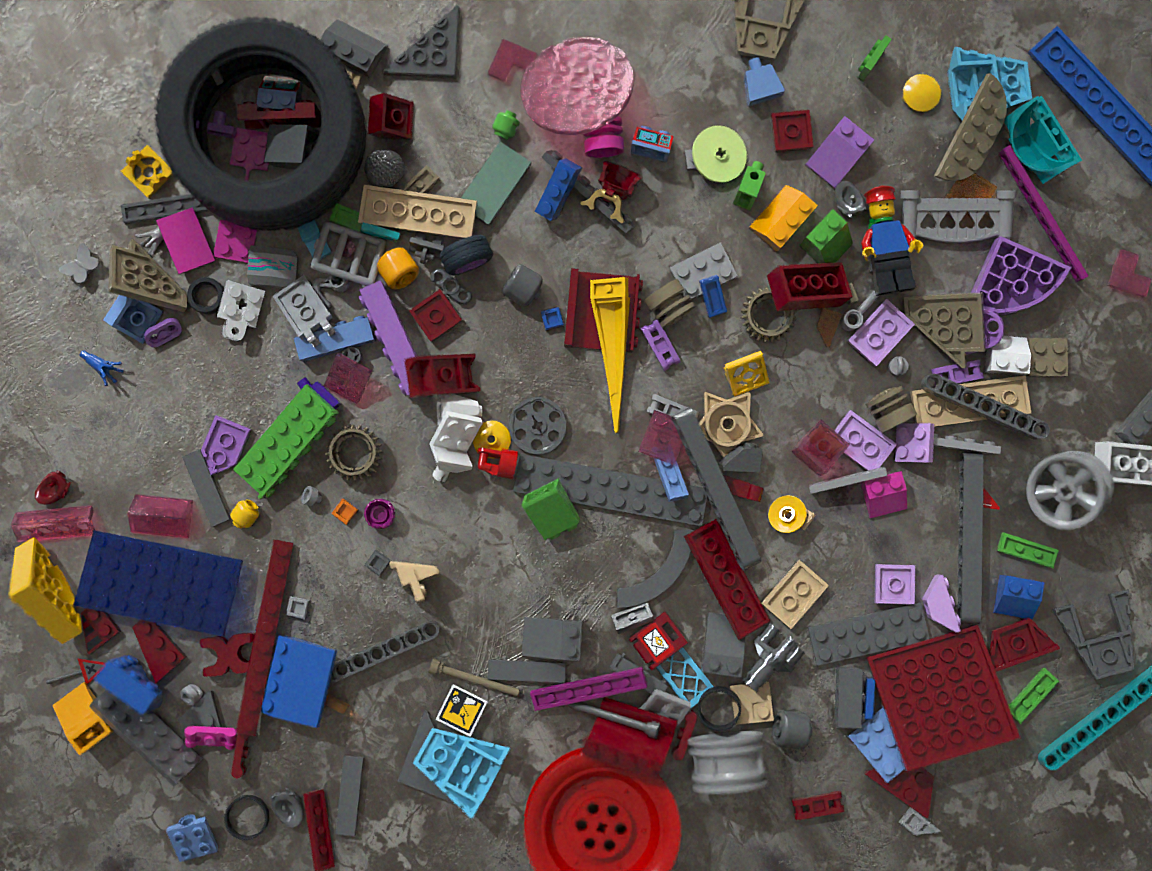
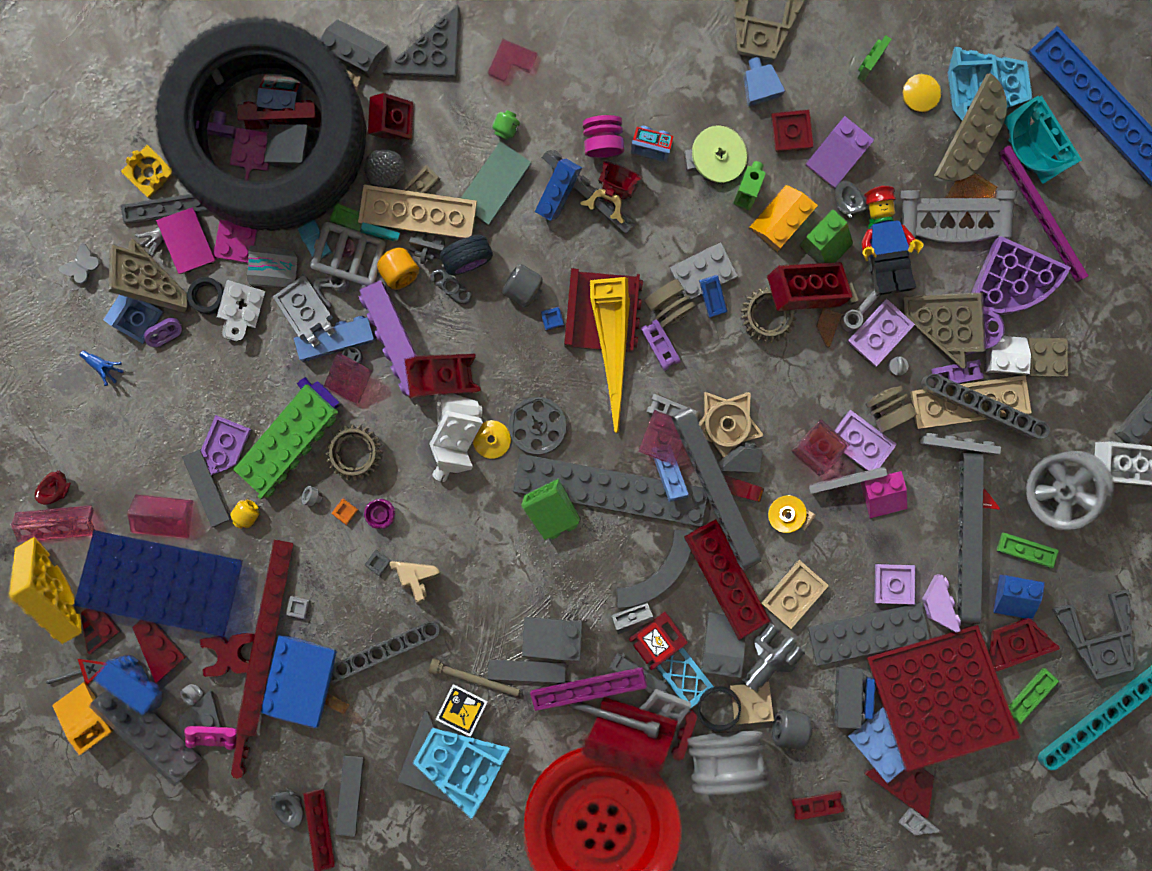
medium blue plate [167,815,218,862] -> none
black tyre [224,795,269,840] -> none
dark red plate [409,289,462,343] -> none
red piece [477,448,520,479] -> none
clear pink tile [521,37,634,135] -> none
yellow piece [723,351,770,397] -> none
lavender plate [895,423,934,463] -> none
clear pink tile [1108,249,1152,298] -> none

